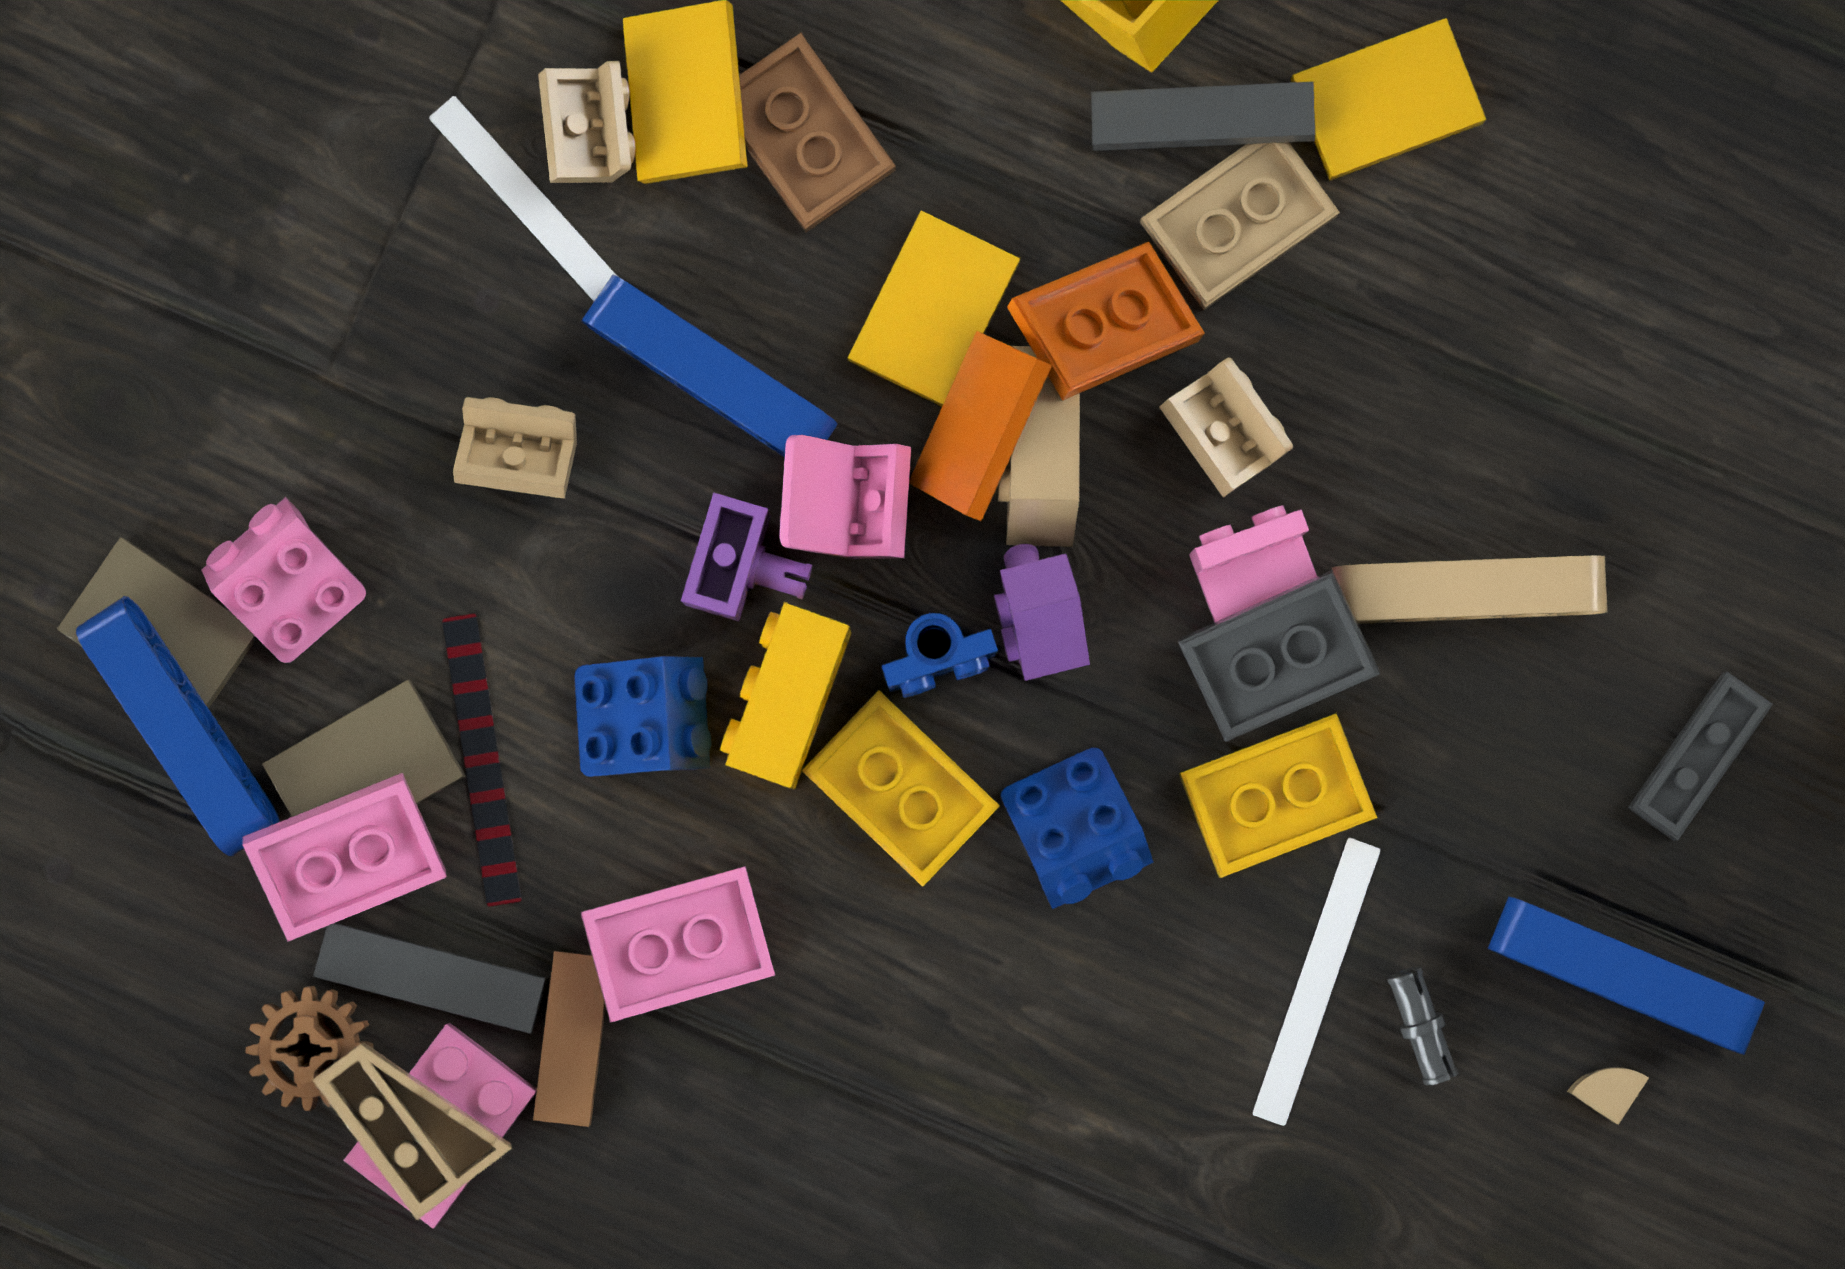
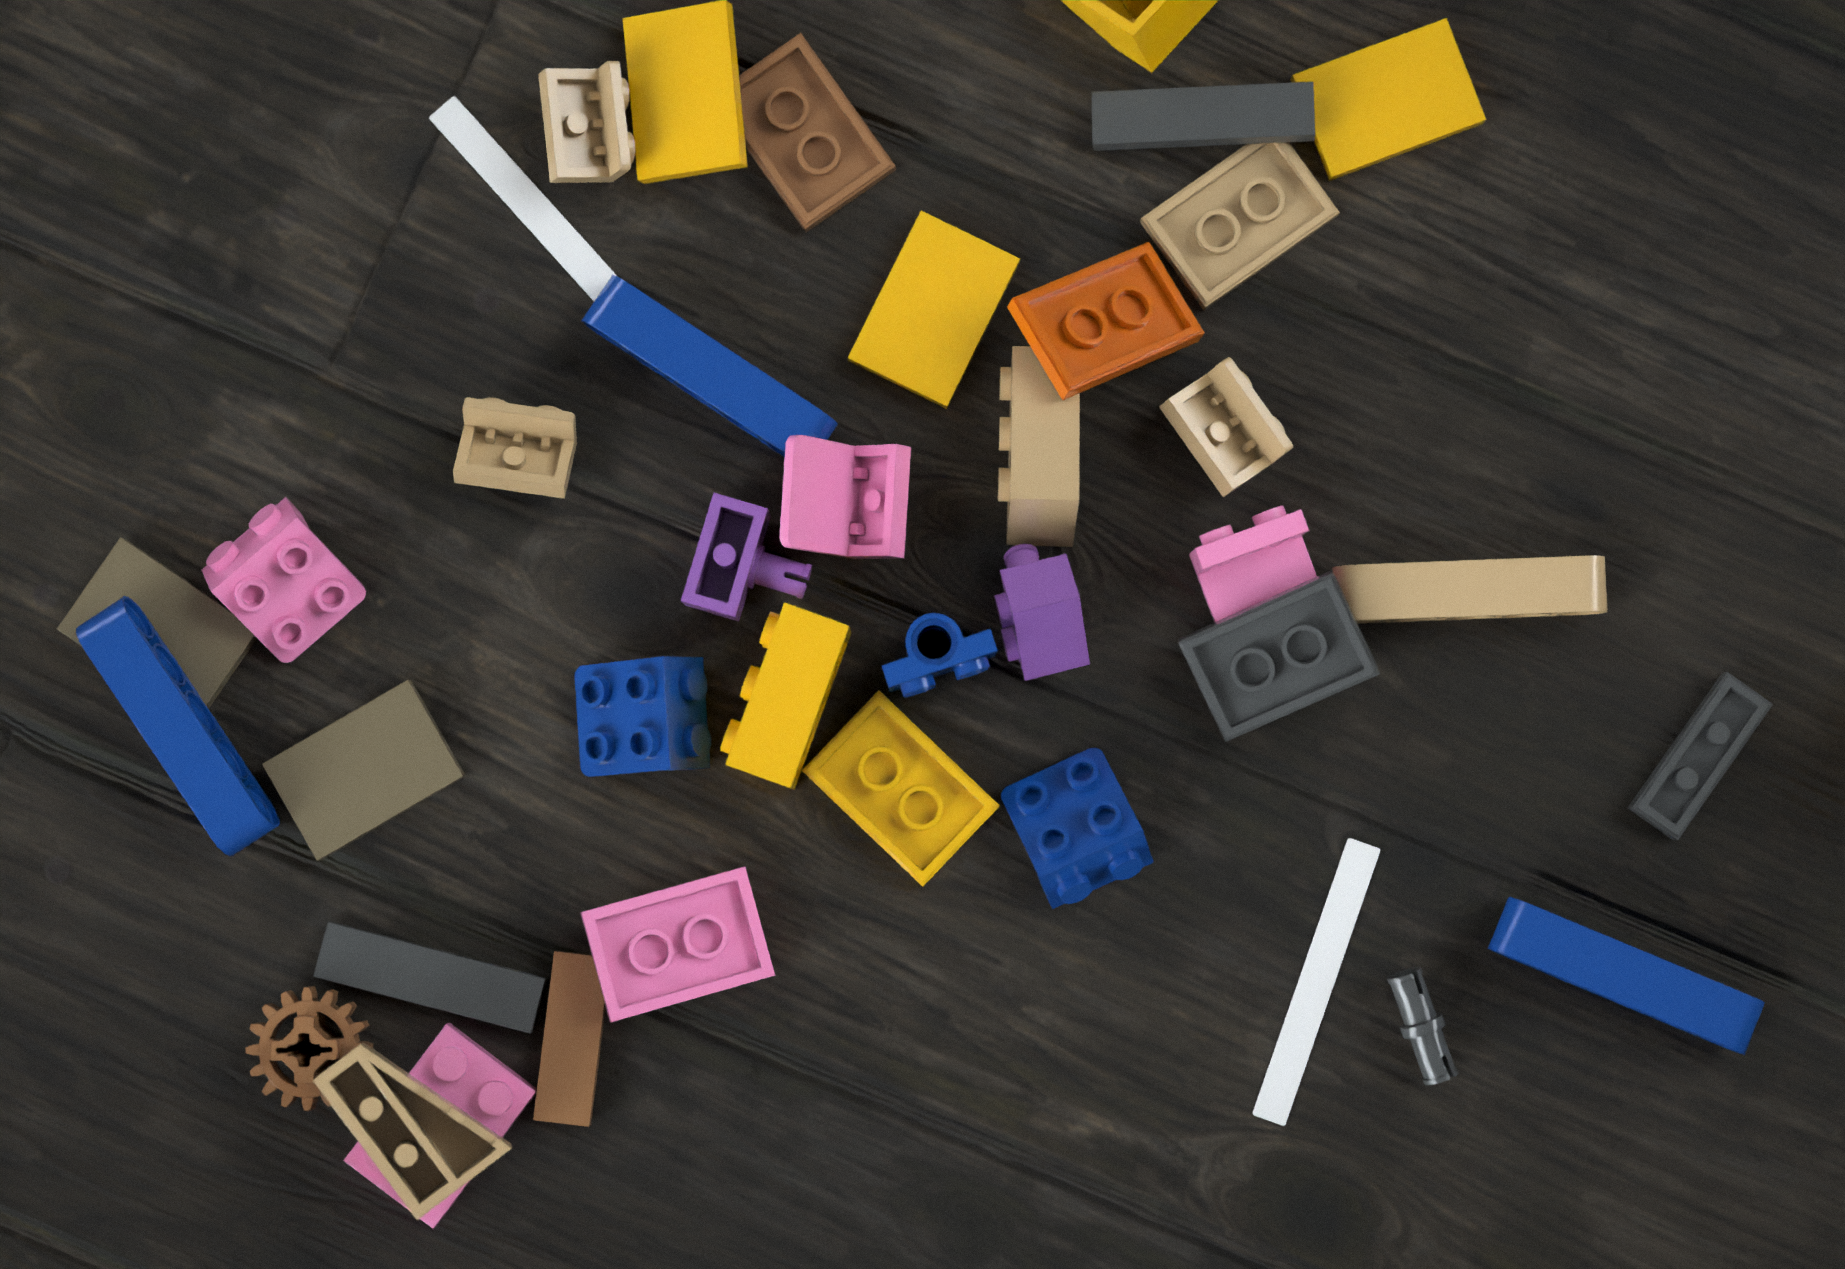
bright pink plate [243,773,447,941] -> none
black sticker [442,614,521,907] -> none
orange tile [909,331,1052,521] -> none
yellow tile [1179,713,1377,878] -> none
tan tile [1567,1067,1649,1125] -> none

